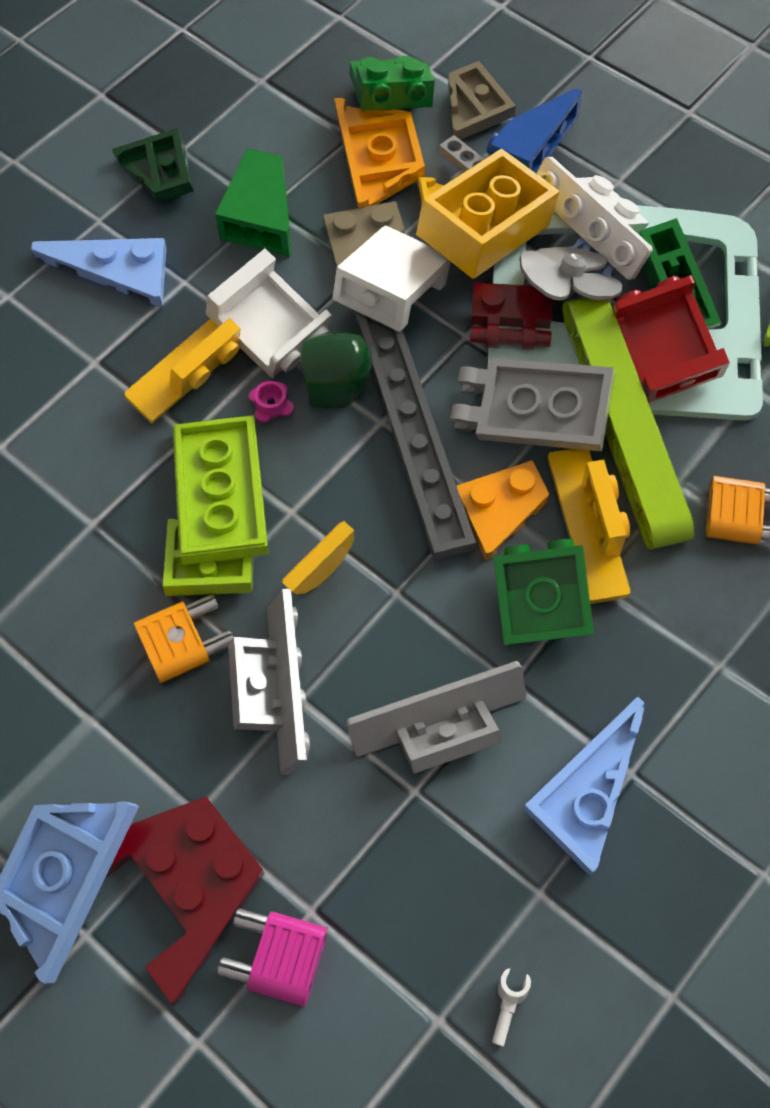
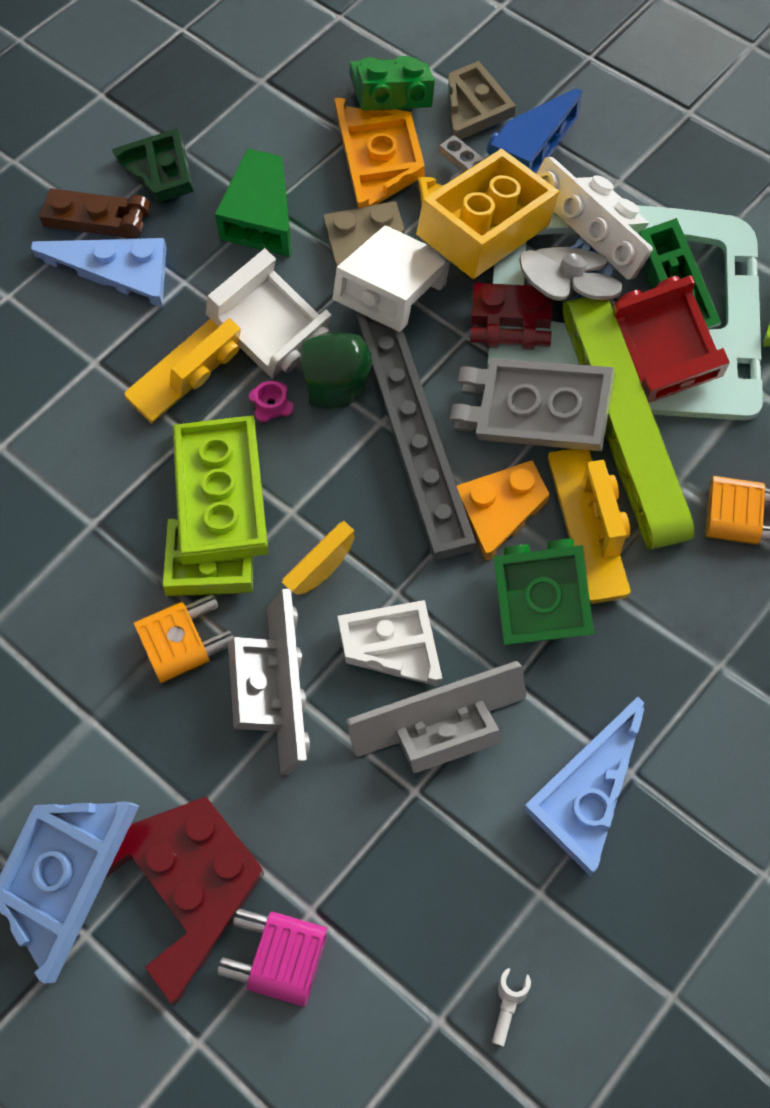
none -> reddish brown plate [39,188,151,239]
none -> white wing [338,600,442,686]

